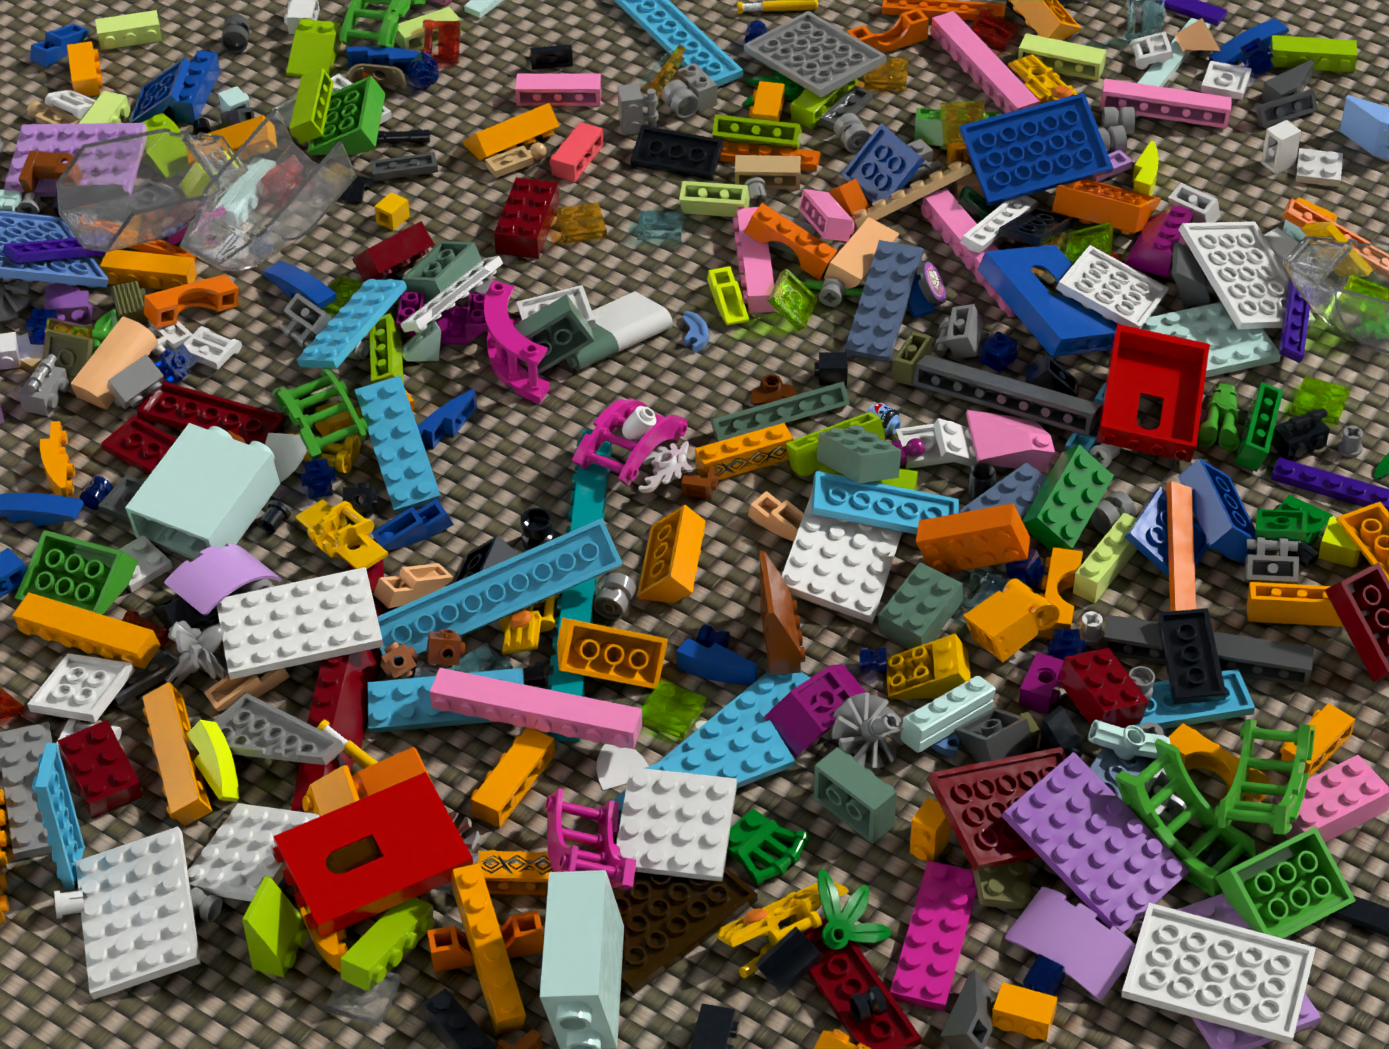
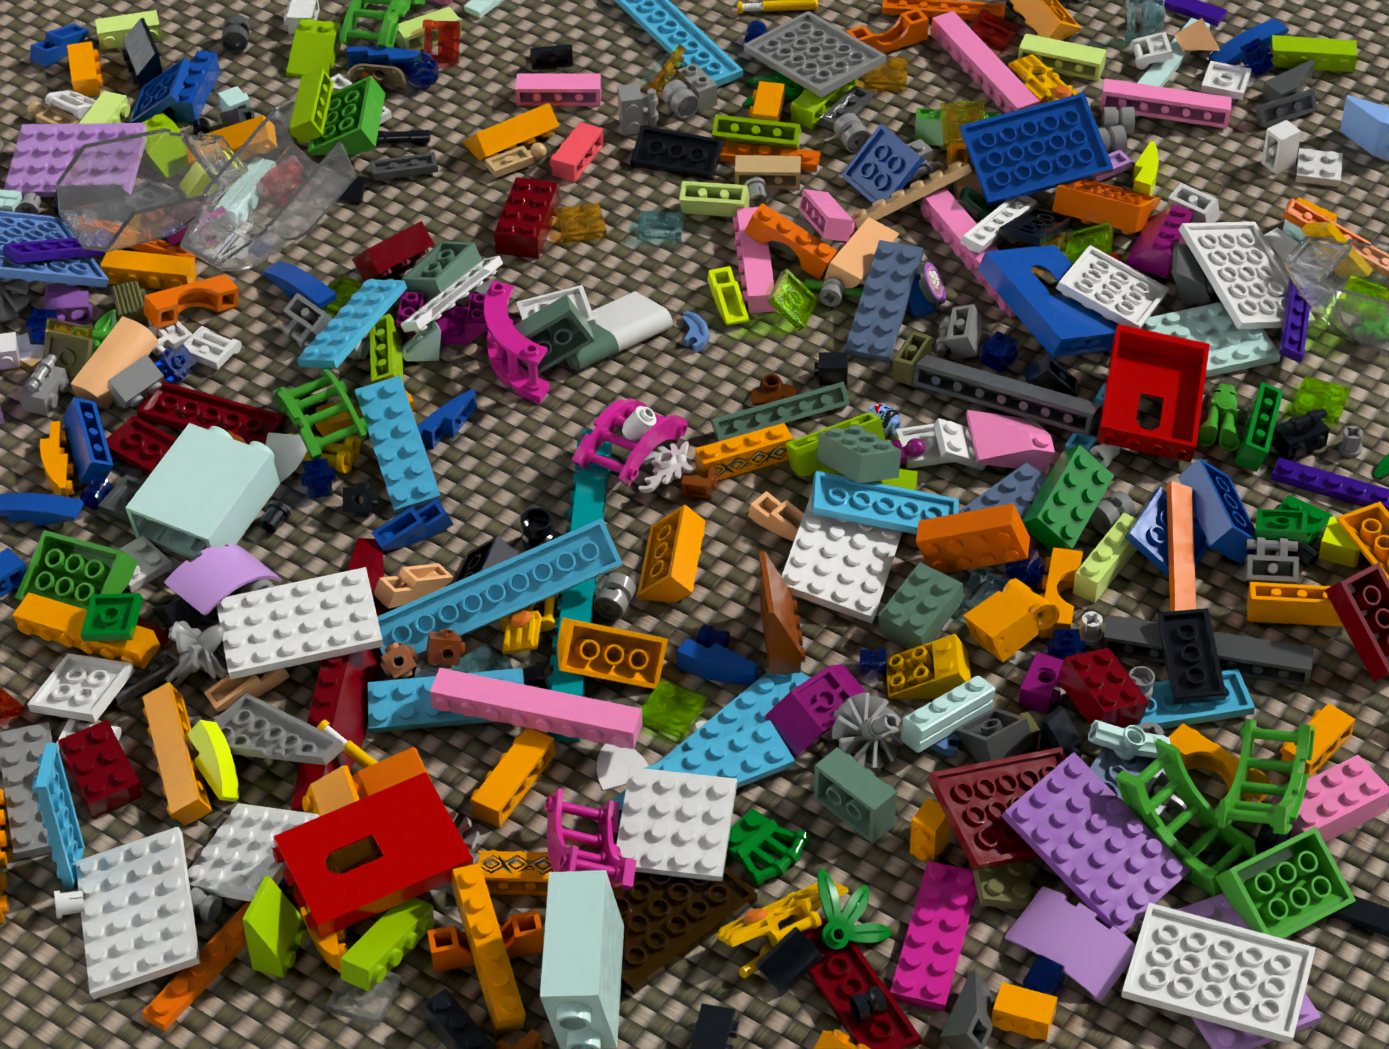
dark orange piece [18,150,81,193] -> none
yellow piece [295,499,389,569] -> none
yellow brick [374,192,410,231] -> none
orange slope [828,179,869,217] -> none
black piece [968,463,996,500] -> none
none -> blue brick [63,397,113,486]
none -> green plate [80,593,143,641]
none -> black slope [121,18,162,91]
none -> orange plate [142,901,251,1031]
none -> black wheel [1255,823,1291,850]

